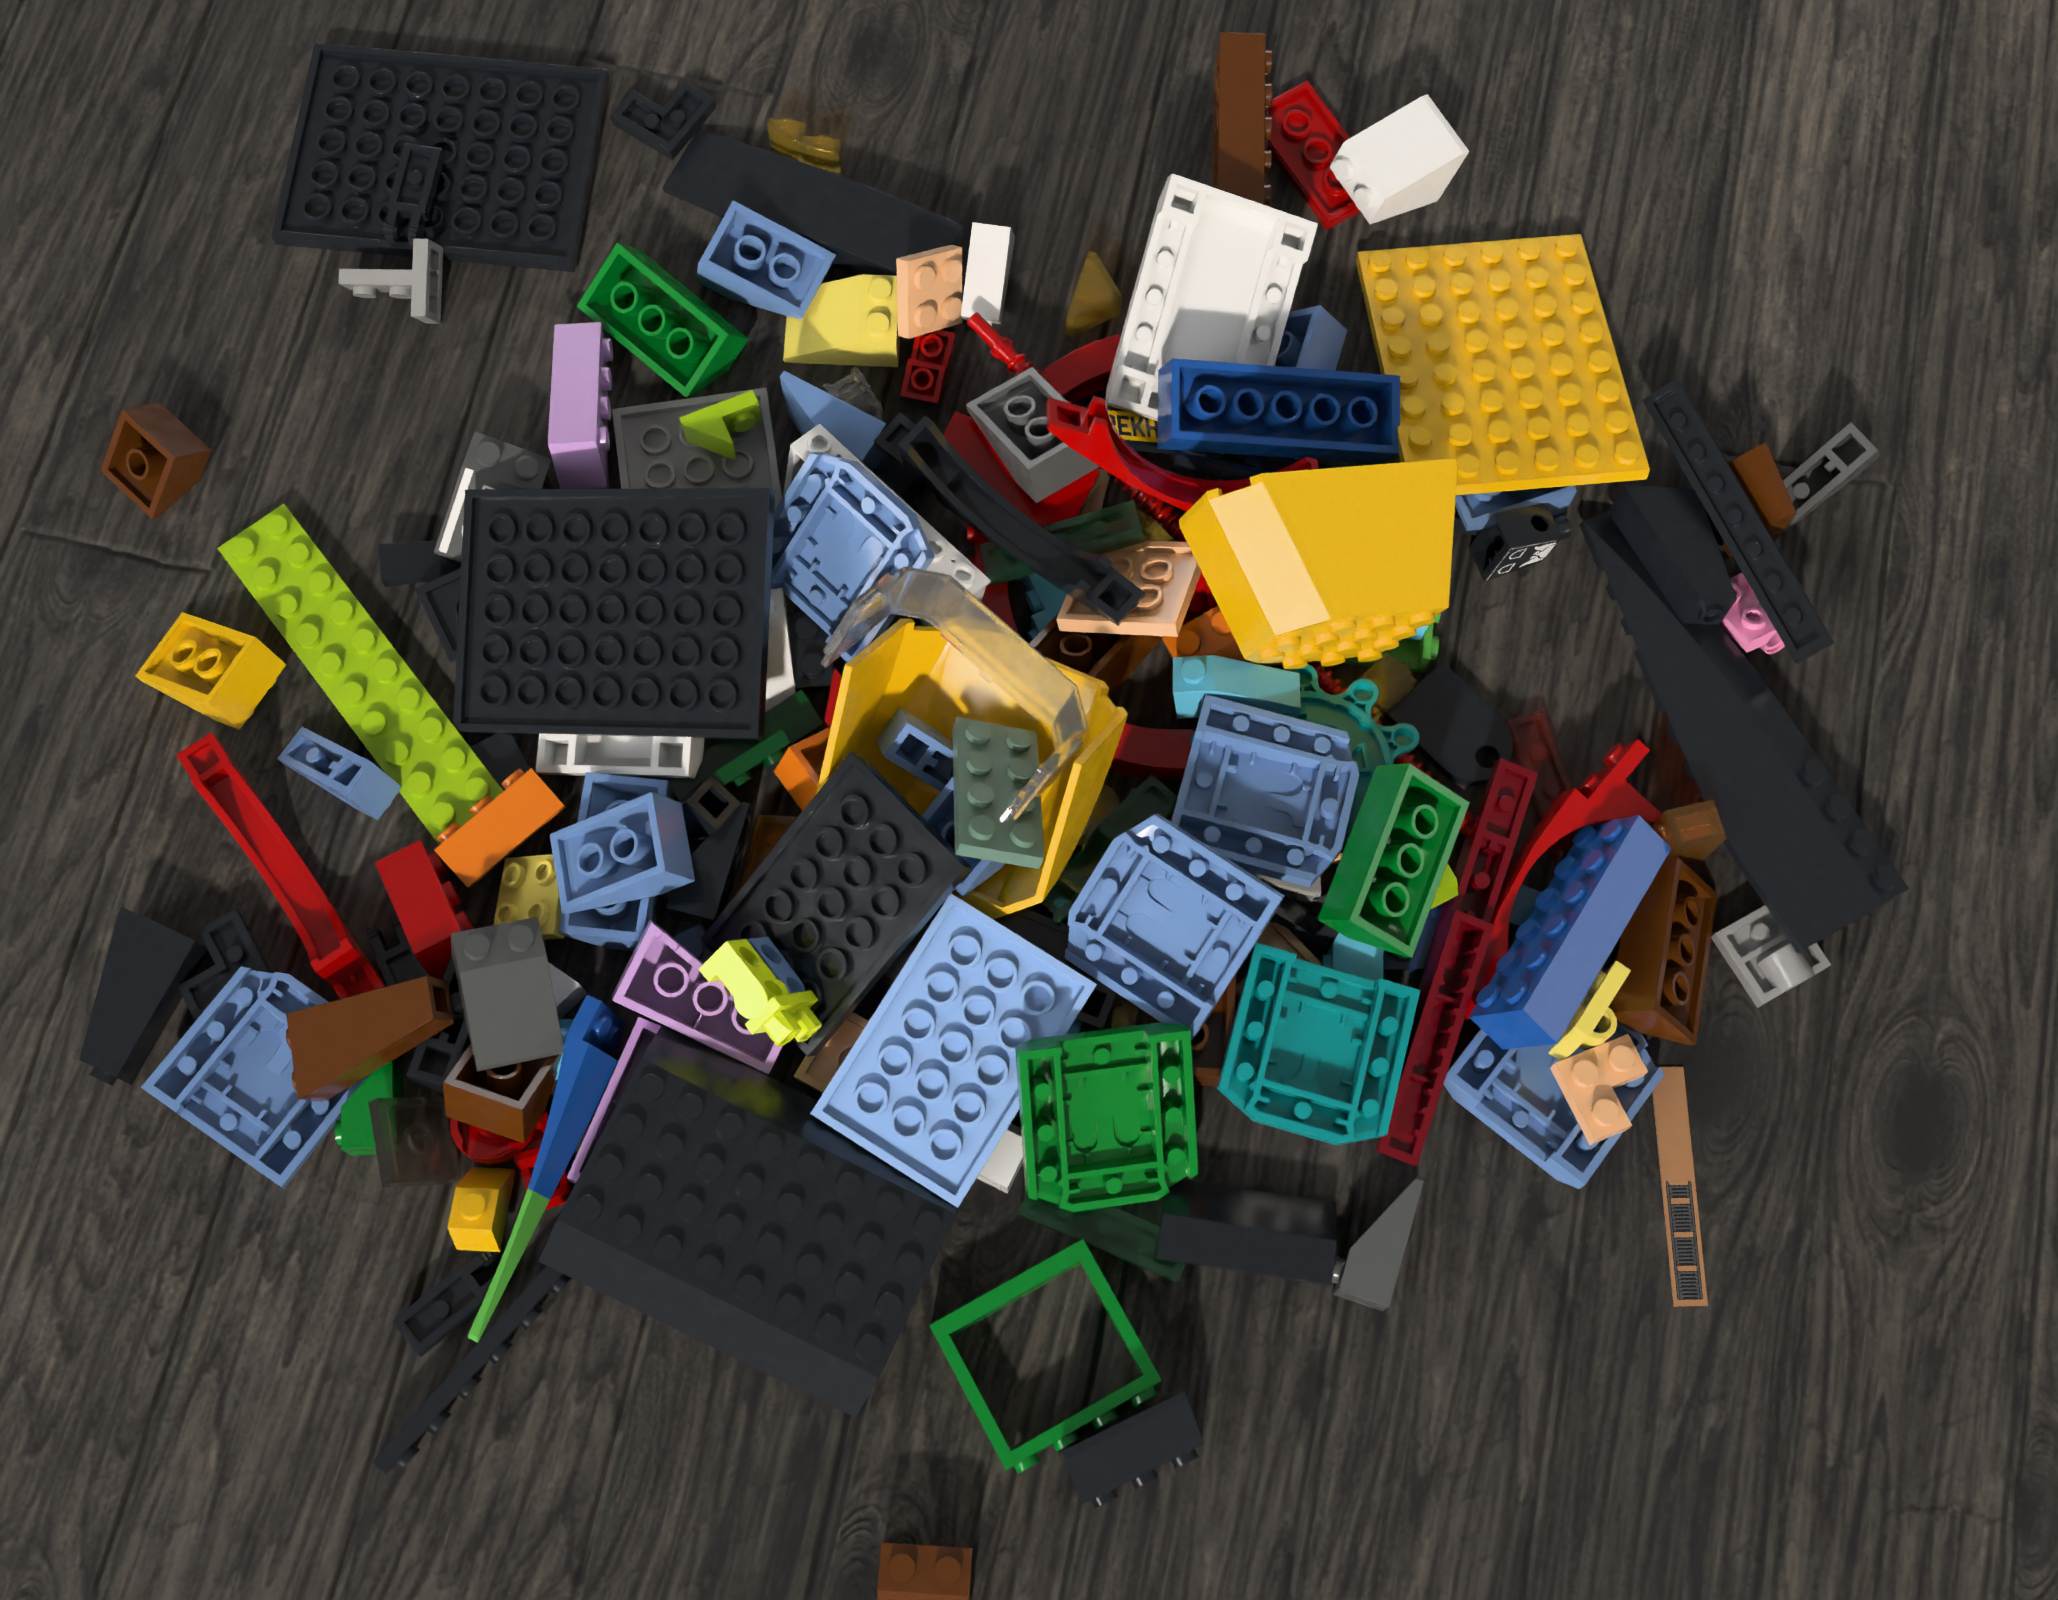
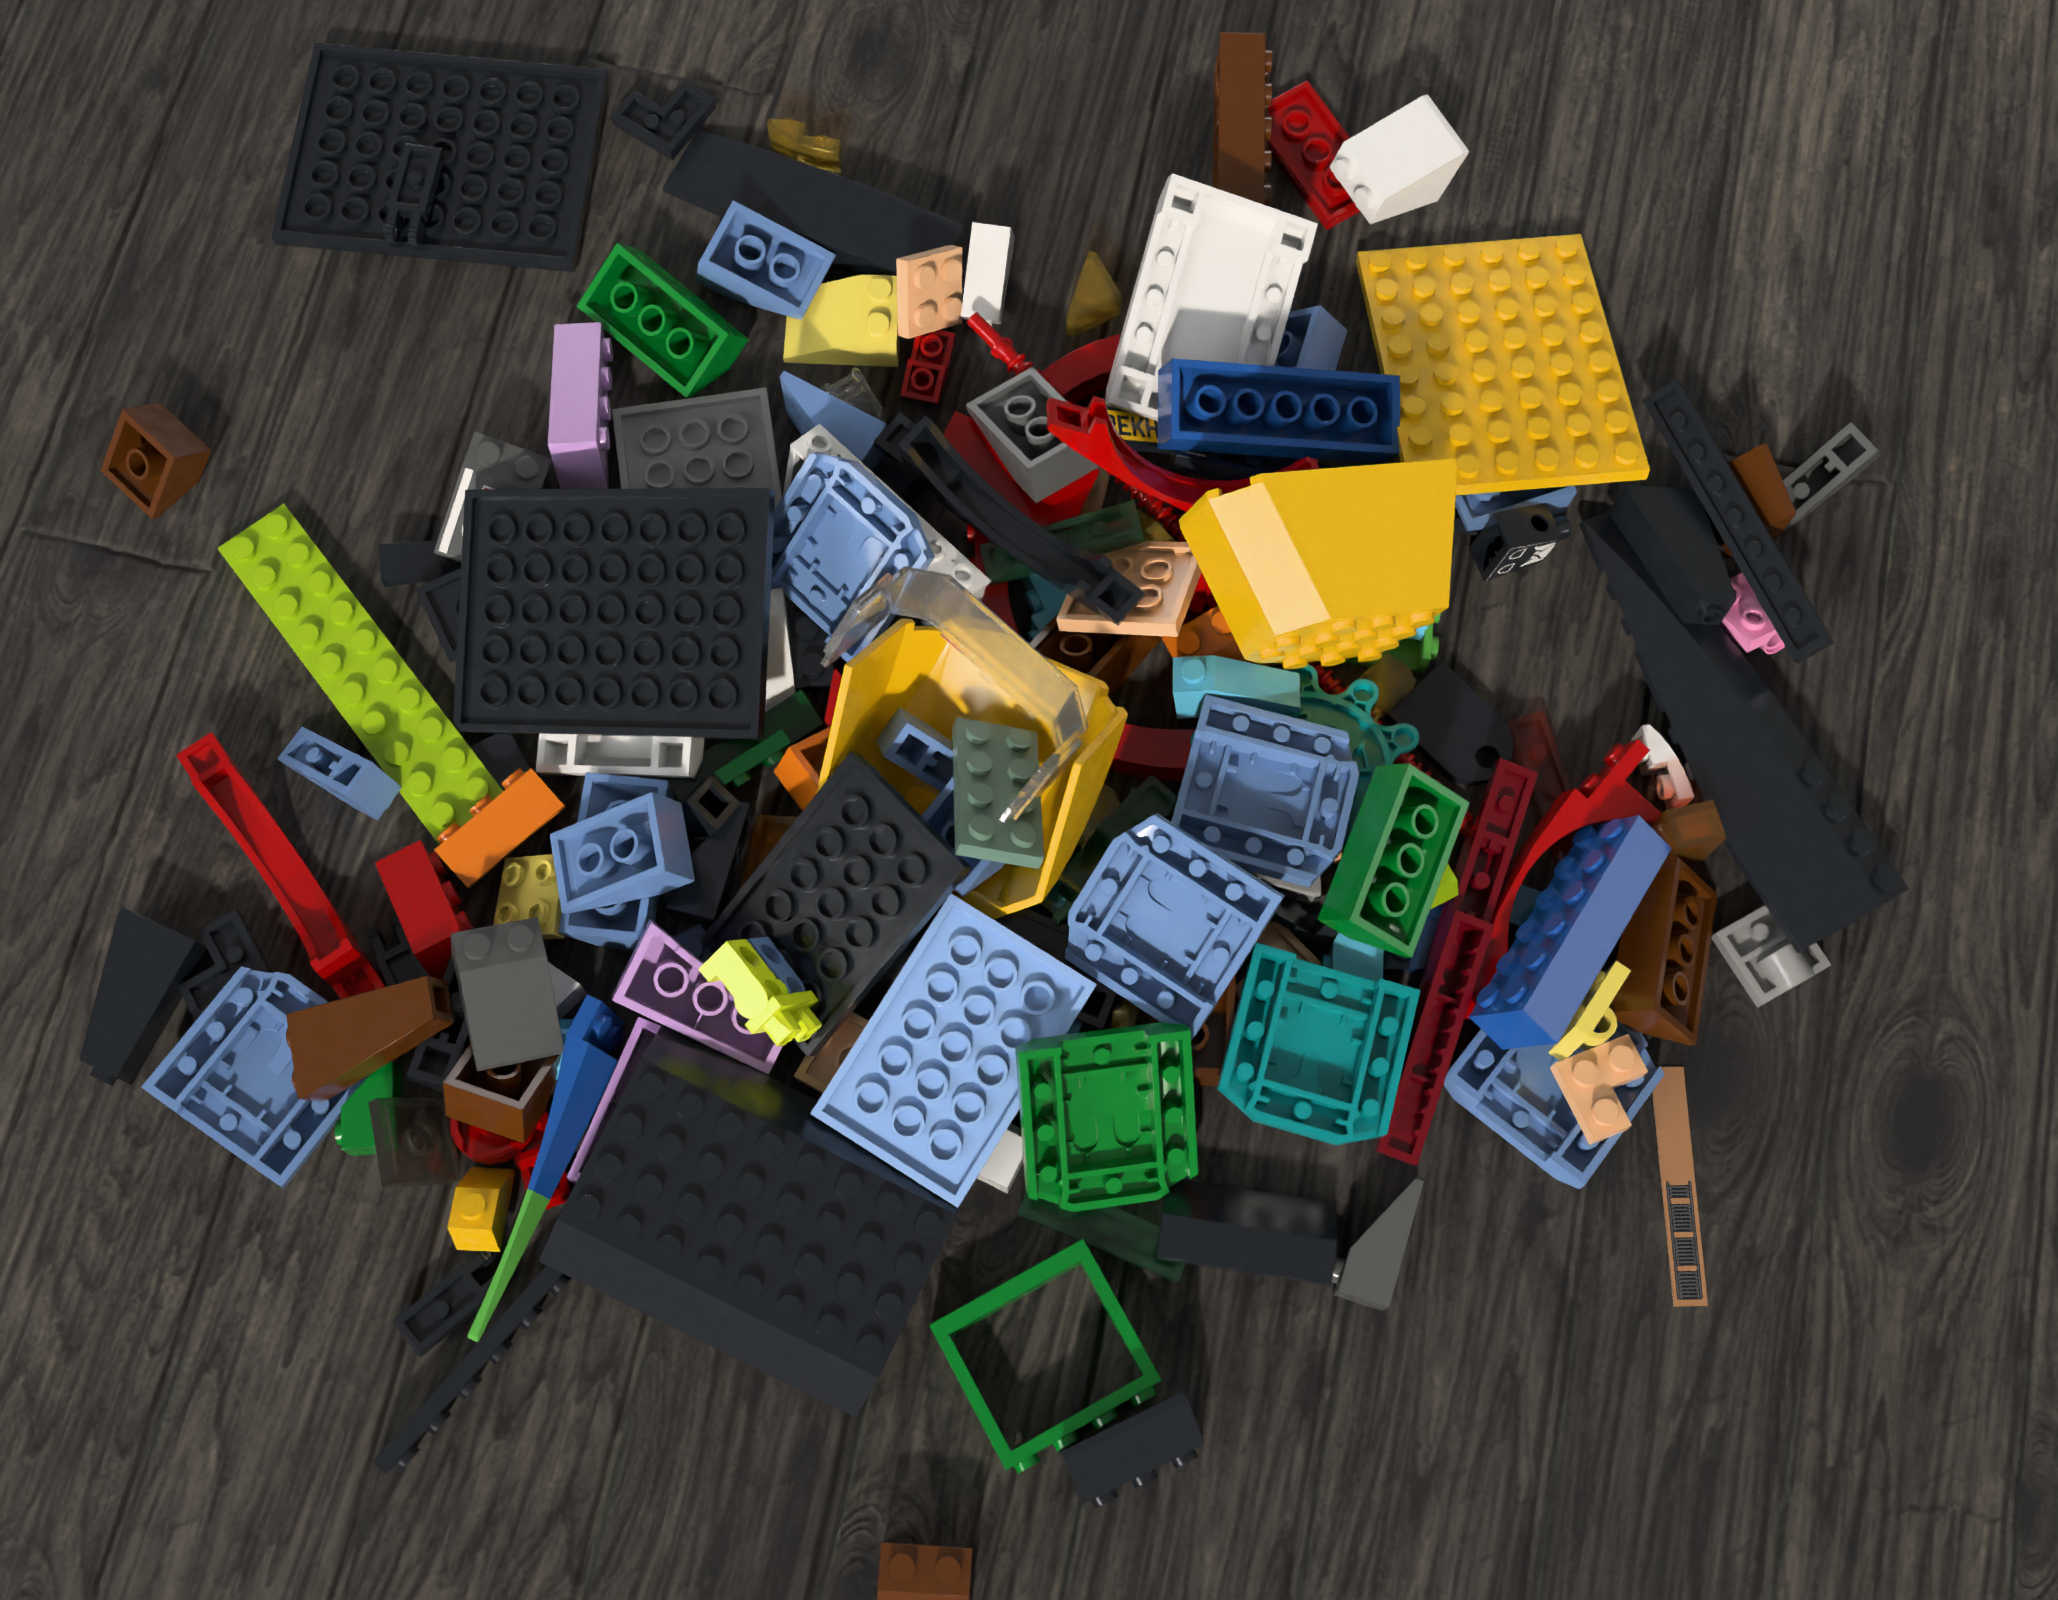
yellow slope [135,612,286,730] -> none
light grey bracket [339,239,443,324] -> none
lime slope [679,390,763,460] -> none
none -> slope [1631,724,1694,812]

